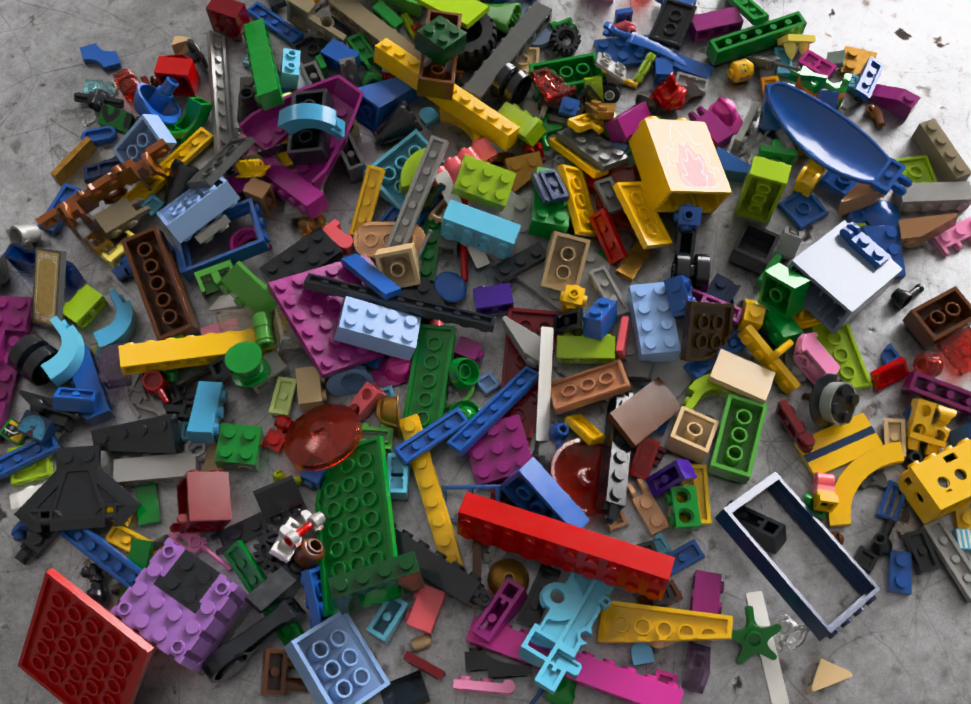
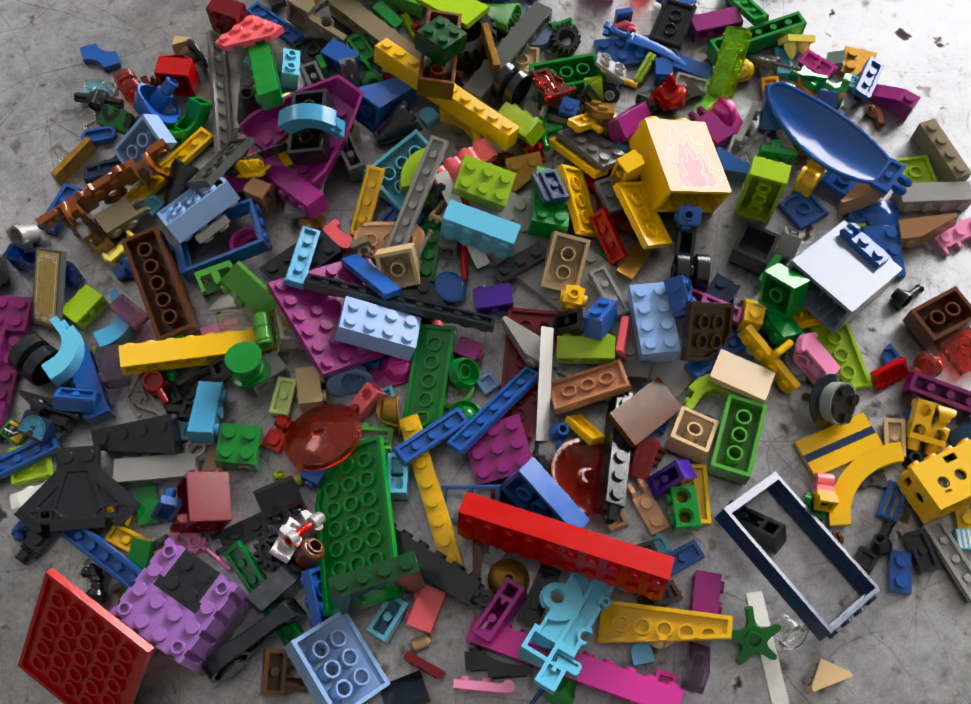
dark red hinge [775,399,815,453] -> none
none -> clear pink tile [108,294,149,331]
none -> blue tile [151,488,183,522]
none -> coral plate [214,14,285,52]
none -> tile [284,226,321,290]
none -> dark tan tile [349,235,374,258]
none -> pearl gold tile [481,23,500,76]
none -> yellow brick [610,149,645,184]
none -> clear neon green brick [707,26,752,100]

